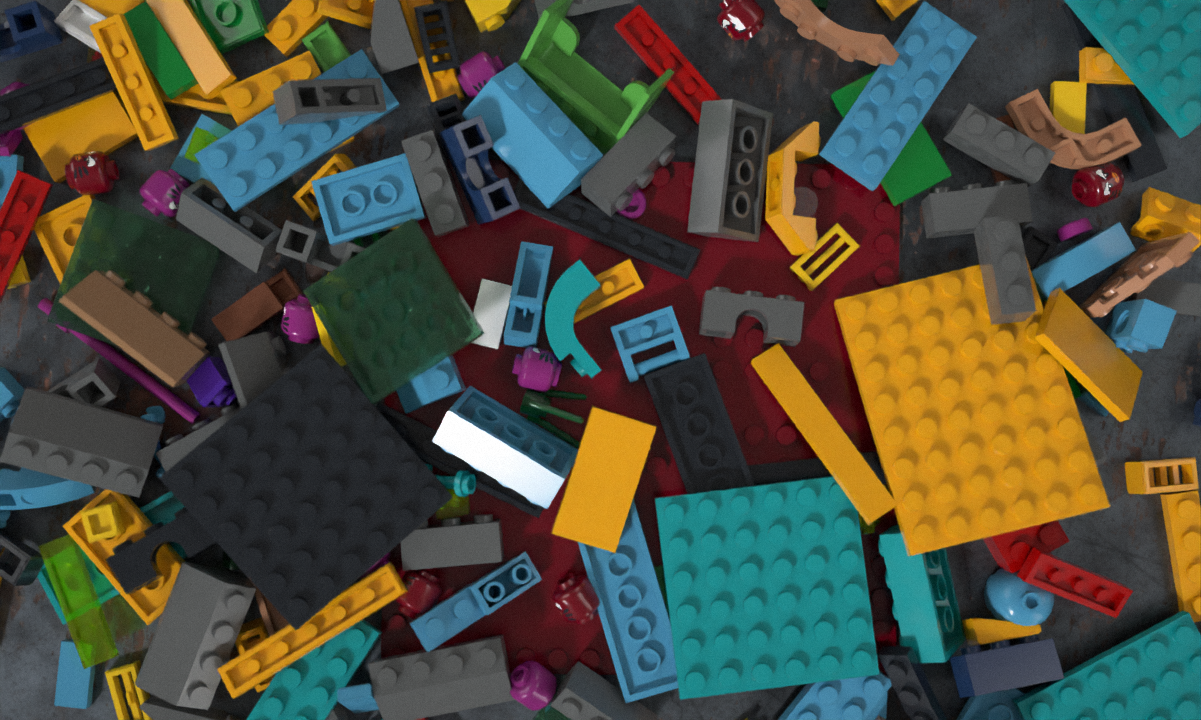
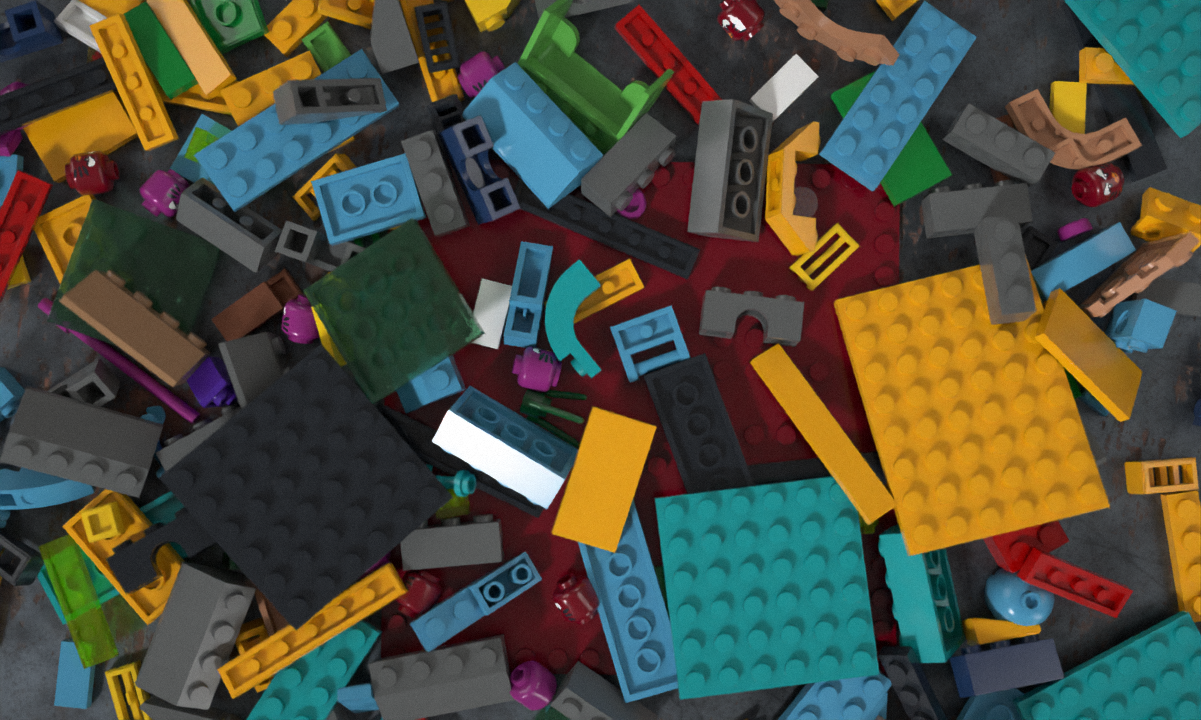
none -> white tile [749,54,819,123]

